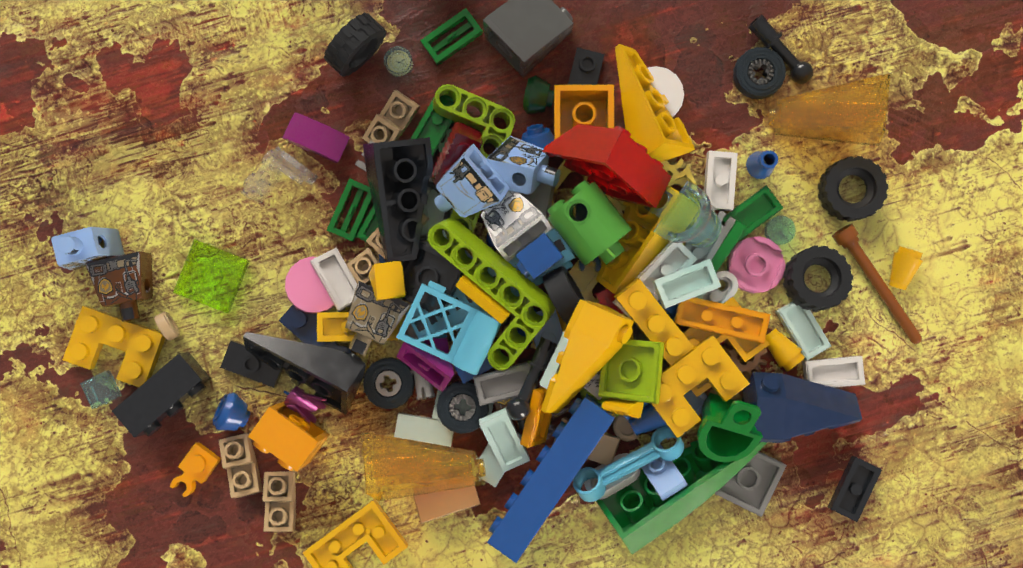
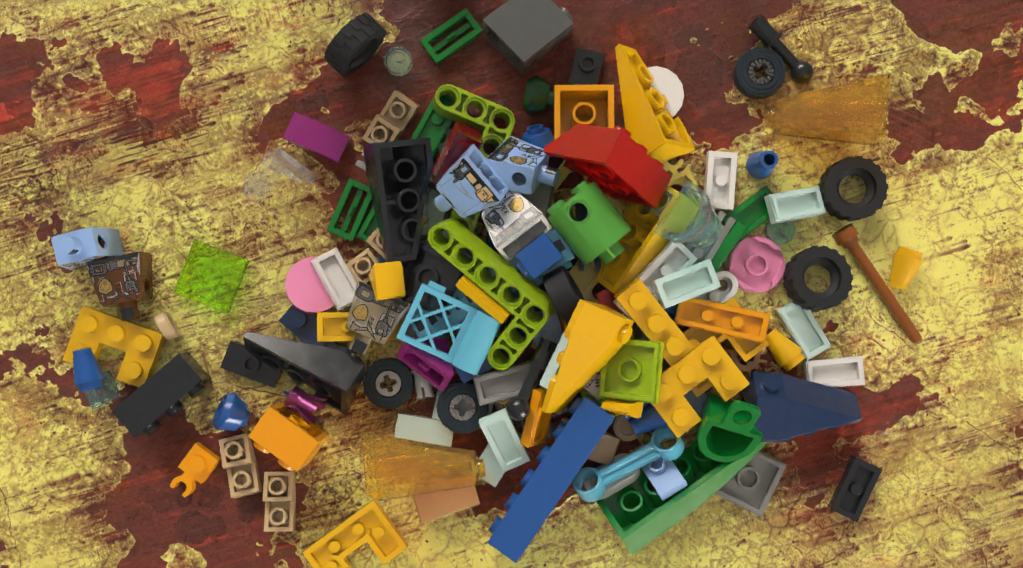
none -> blue cone [73,347,105,392]
none -> light aqua tile [764,186,826,225]

